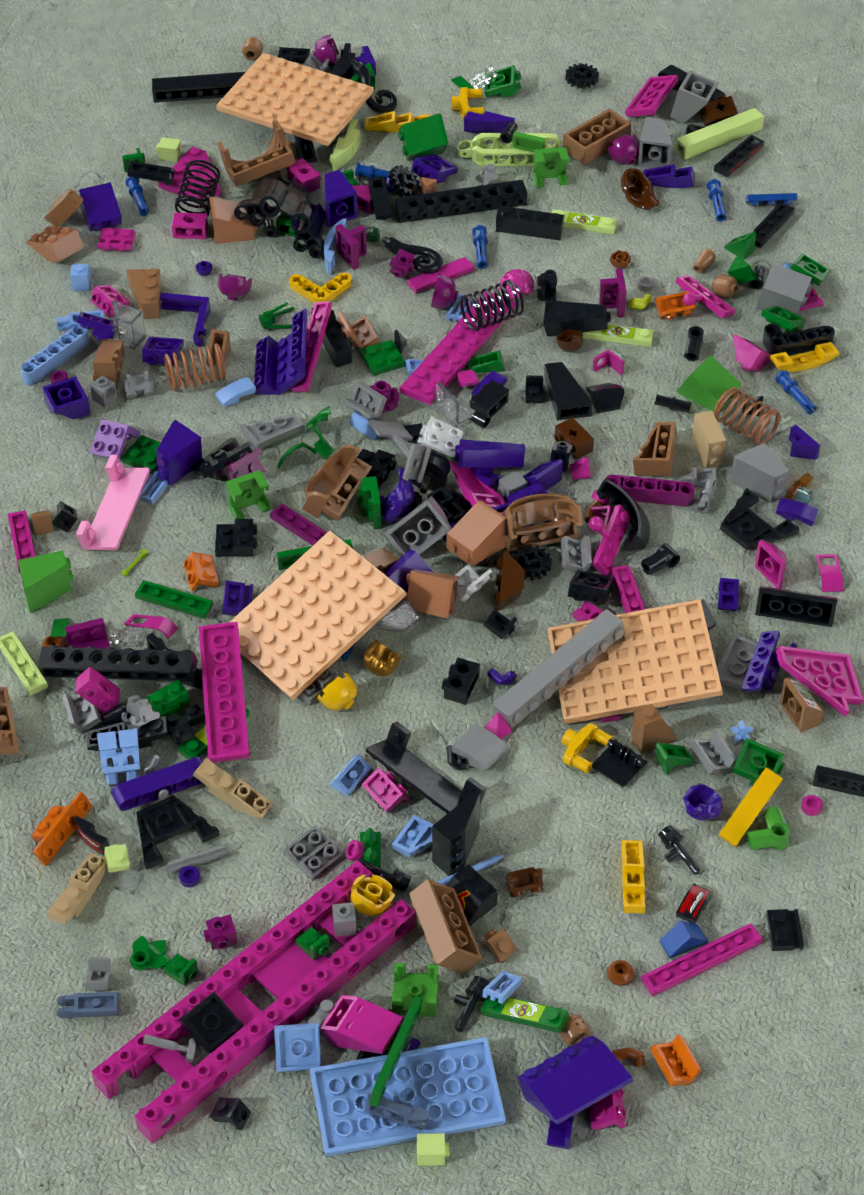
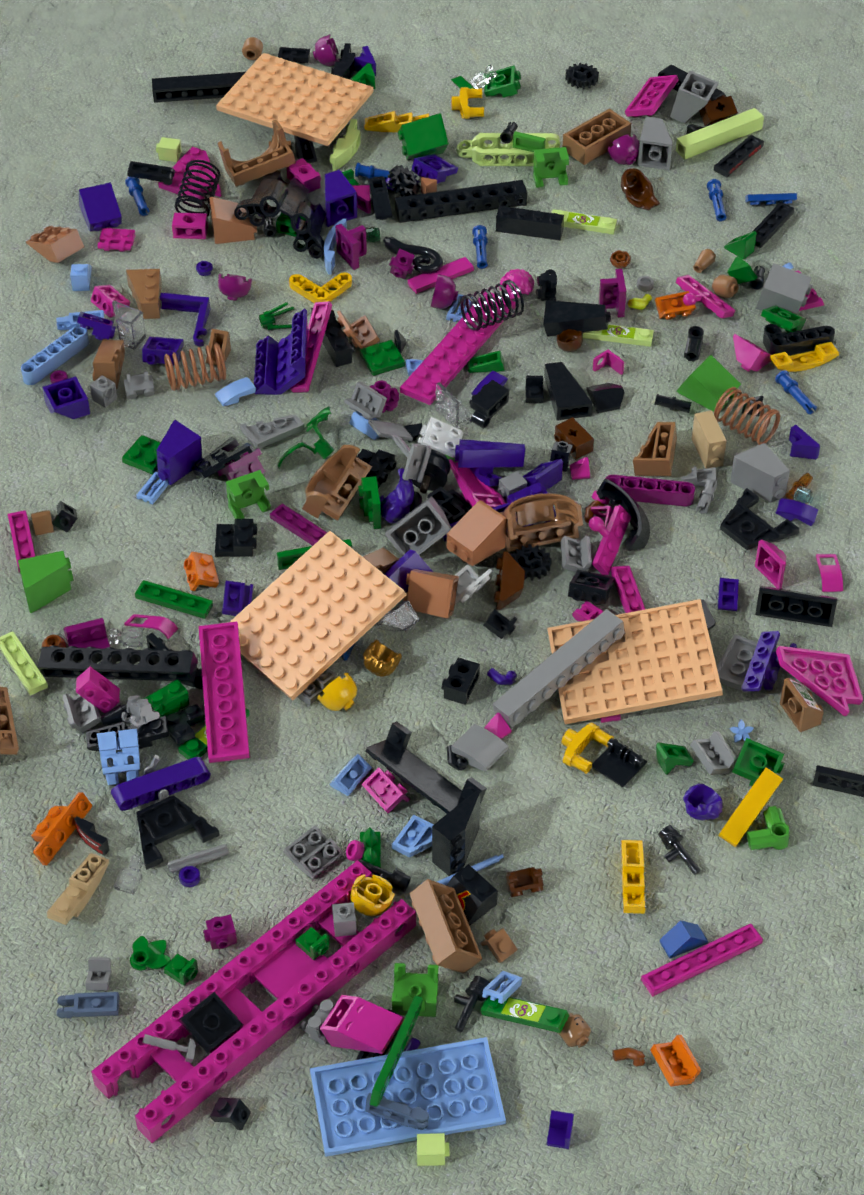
medium nougat slope [44,189,83,227] -> none
green sticker [50,618,69,637] -> none
bright pink bracket [76,455,150,550] -> none
medium lavender bracket [90,419,141,458] -> none
yellowish green bracket [104,844,130,872] -> none
lime hinge [121,549,148,576] -> none
green bracket [122,148,146,172] -> none
tan slope [193,758,274,819] -> none
light blue tile [274,1023,322,1072] -> none
light grey bracket [303,54,329,72] -> none
black plant [351,60,397,114] -> none
dark pink slope [456,370,479,387] -> none
dark purple slope [464,111,515,134] -> none
light grey piece [475,163,498,186] -> none
dark purple slope [517,1035,634,1124] -> none
dark pink bracket [589,1088,626,1130] -> none
dark orange plate [607,960,634,986] -> none
medium nougat slope [631,704,676,754] -> none
black piece [641,543,681,575] -> none
dark purple slope [643,164,695,188] -> none
slope [676,883,713,924] -> none
black plate [766,909,804,951] -> none
green tile [790,253,831,286] -> none
dark pink tile [801,795,823,816] -> none

